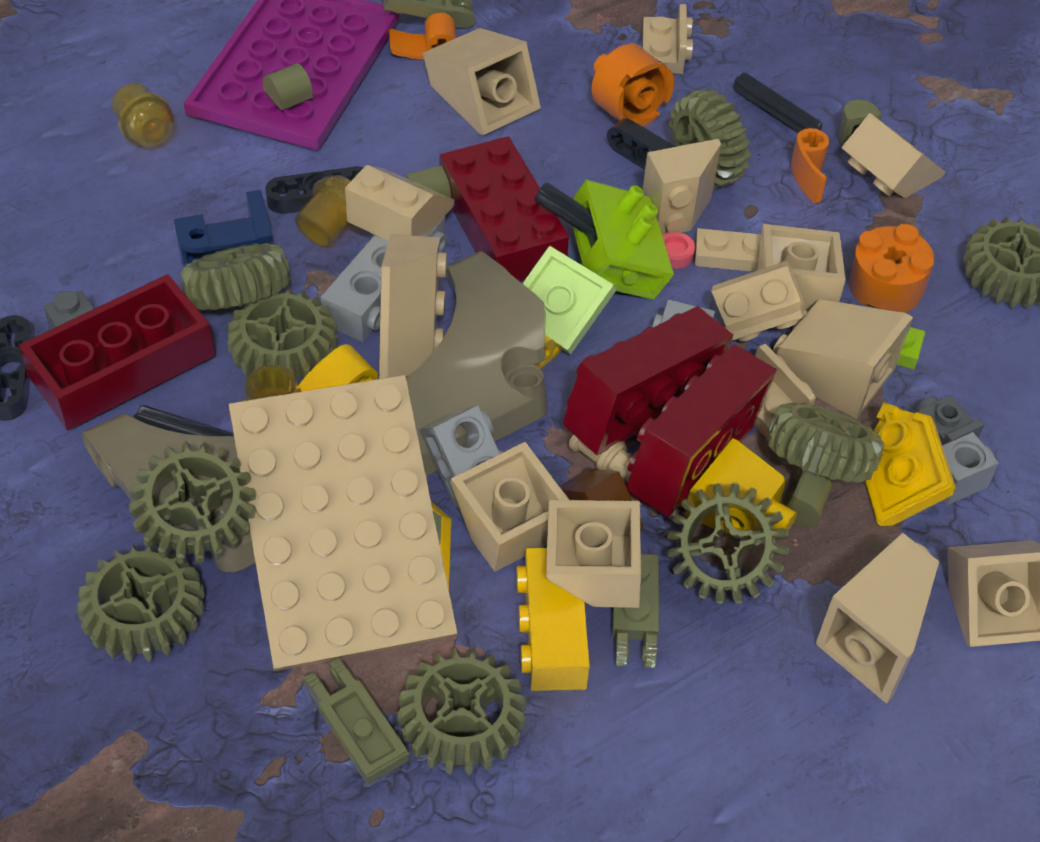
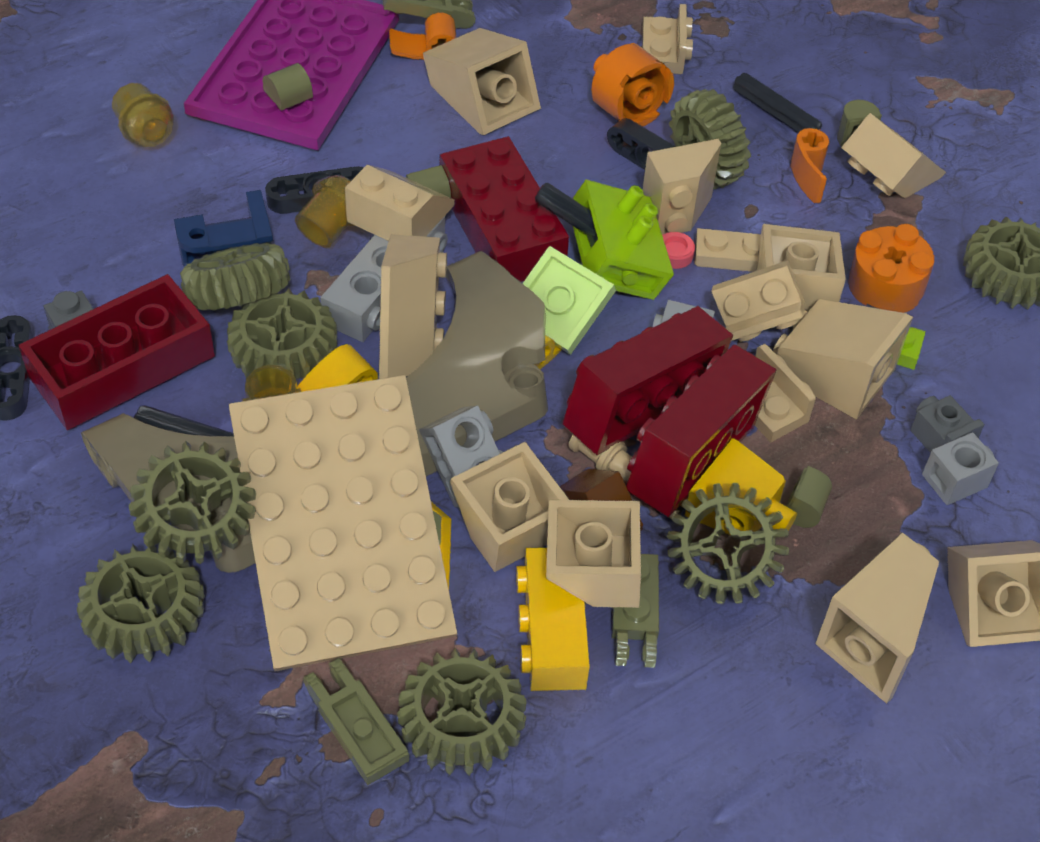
olive gear [766,402,884,483] -> none
yellow tile [865,403,956,526] -> none

